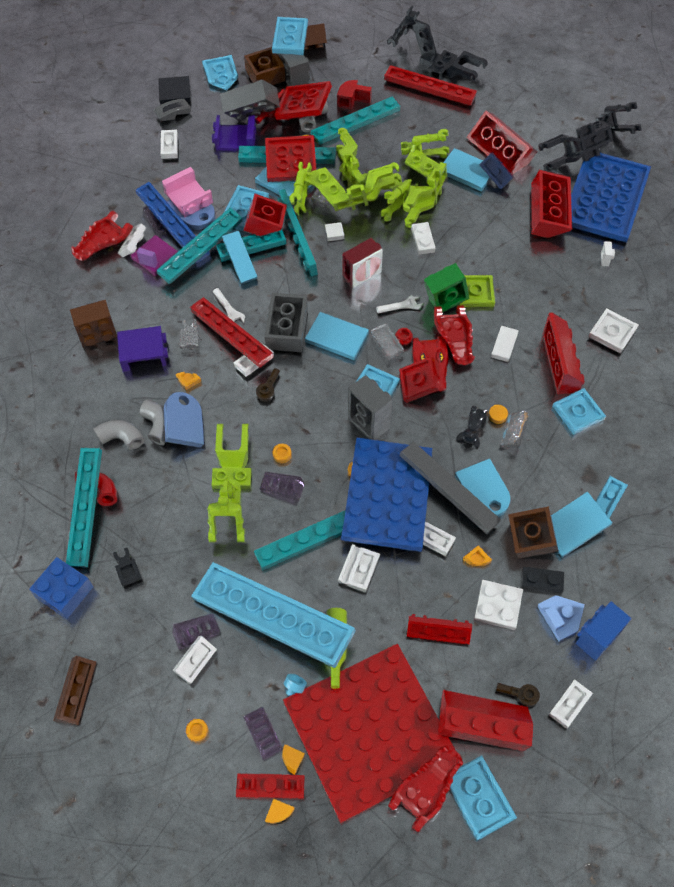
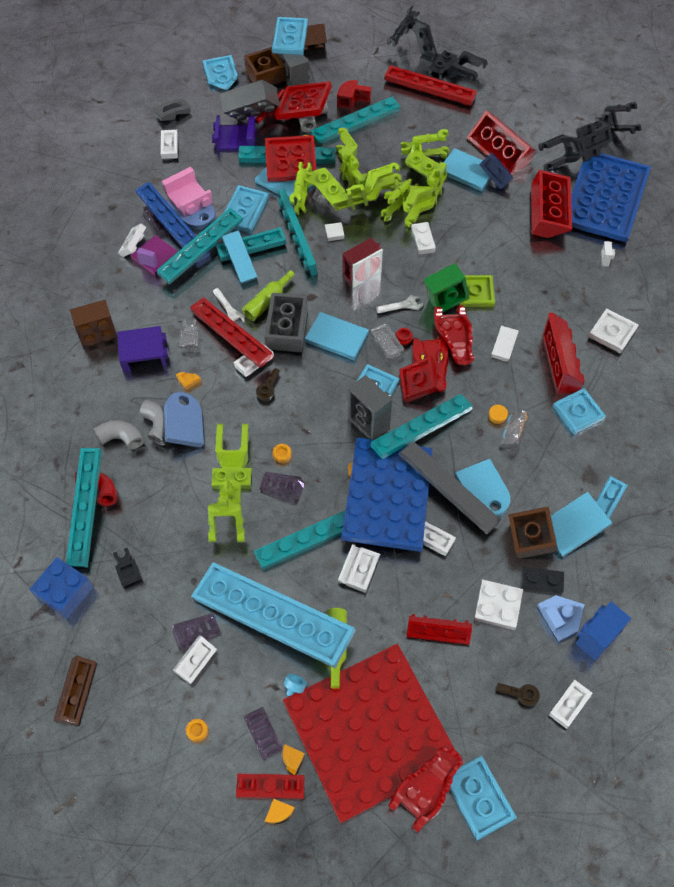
red animal [71,211,133,261] -> none
black tile [158,76,191,104] -> none
red slope [243,194,287,236] -> none
red slope [438,690,533,751] -> none
black animal [456,406,489,448] -> none
light orange tile [463,545,492,567] -> none
none -> lime piece [242,270,295,321]
none -> teal plate [371,394,473,459]

